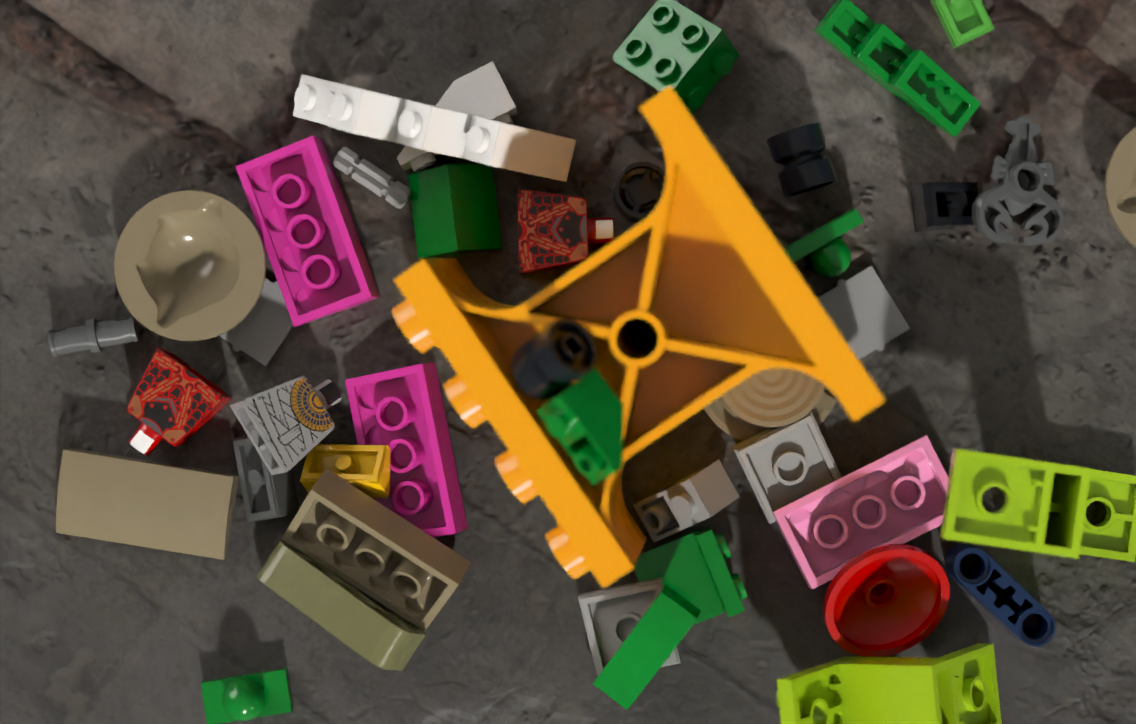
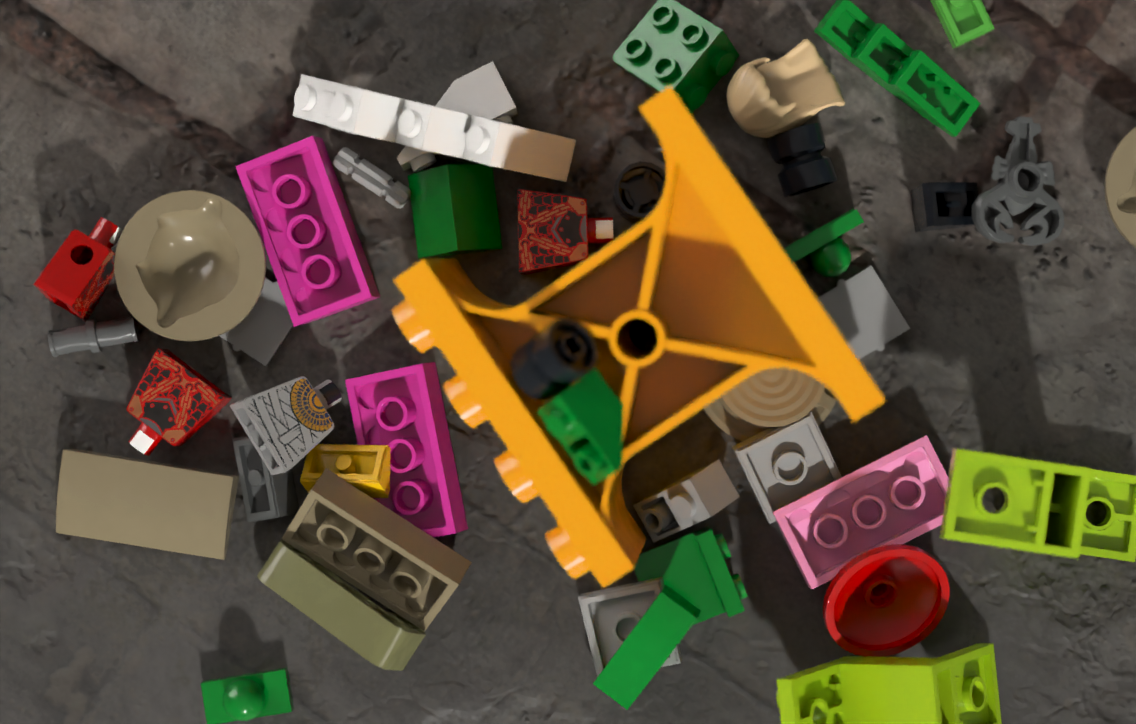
dark blue beam [945,544,1056,647] -> none
none -> red torso [34,217,123,322]
none -> tan piece [727,38,845,138]

